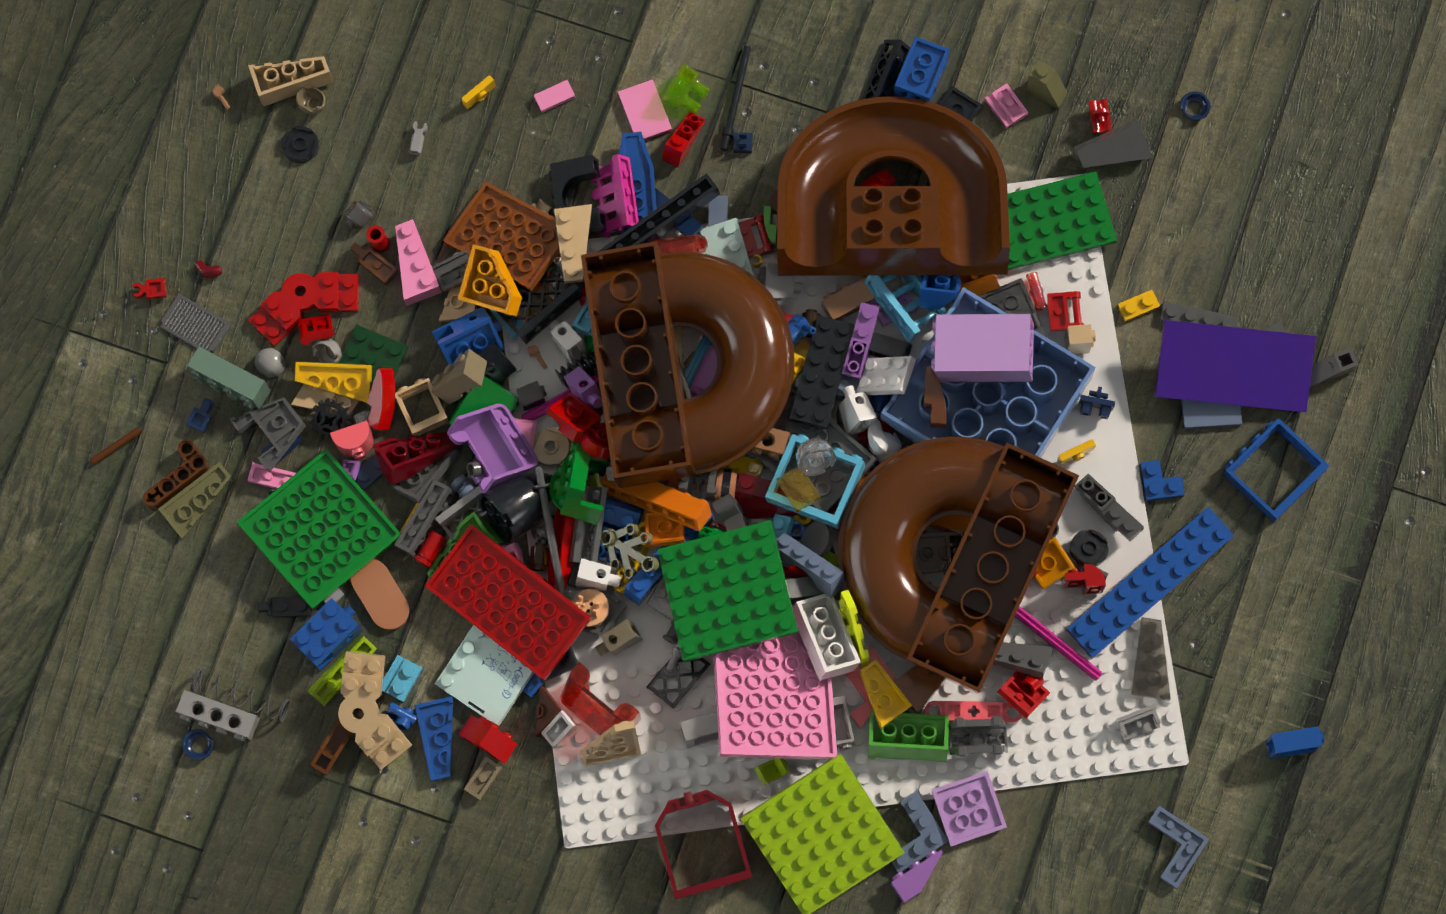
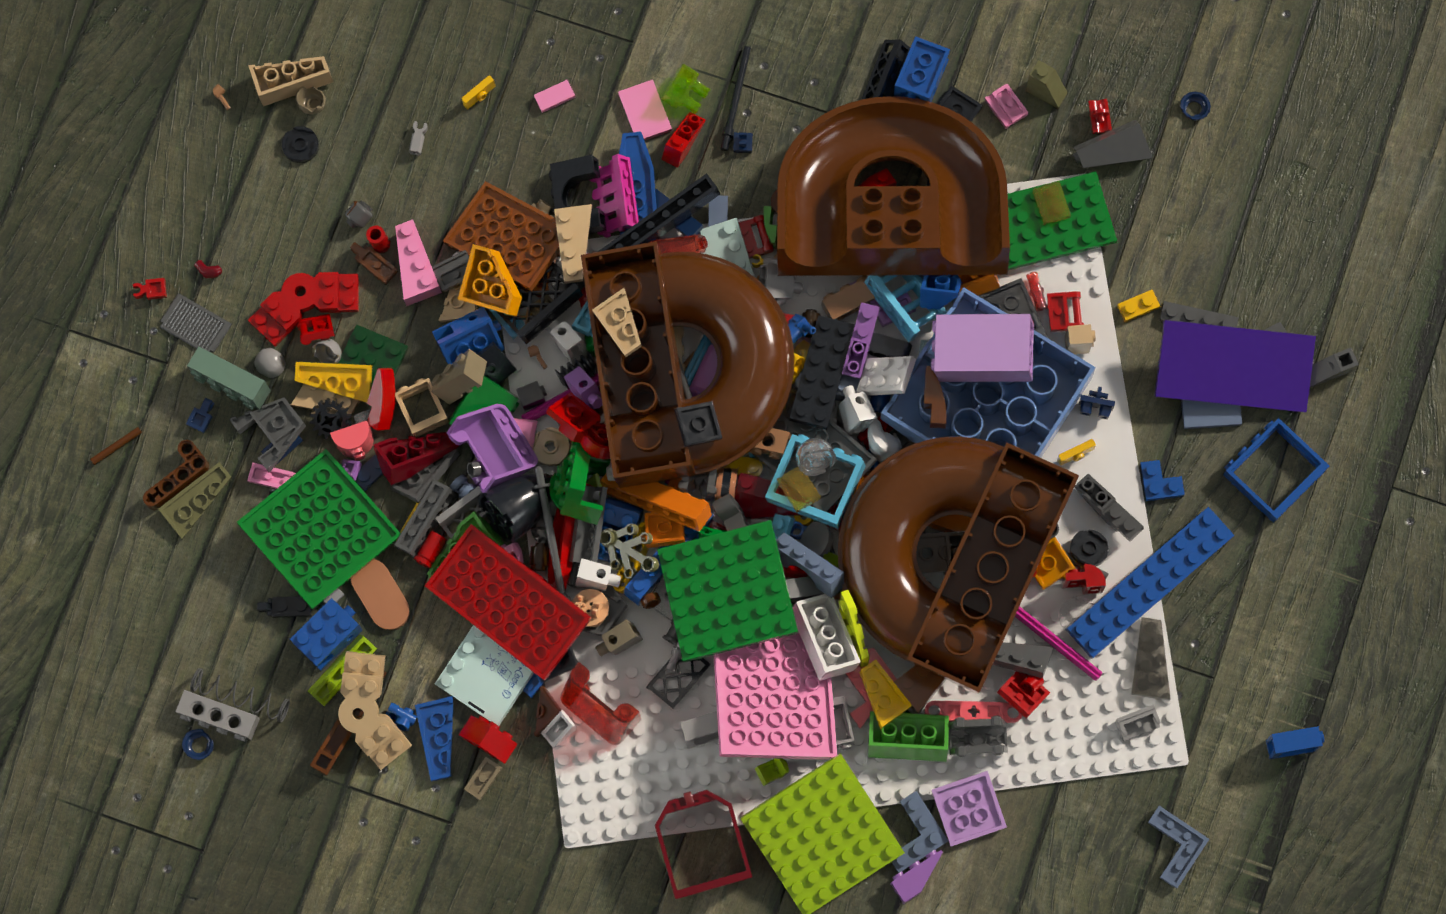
medium azure plate [382,655,423,703] -> none
tan plate [580,721,641,767] -> none
none -> tan wing [592,288,642,357]
none -> reddish brown tile [641,592,661,609]
none -> black plate [674,401,723,447]
none -> clear yellow plate [1033,181,1071,225]

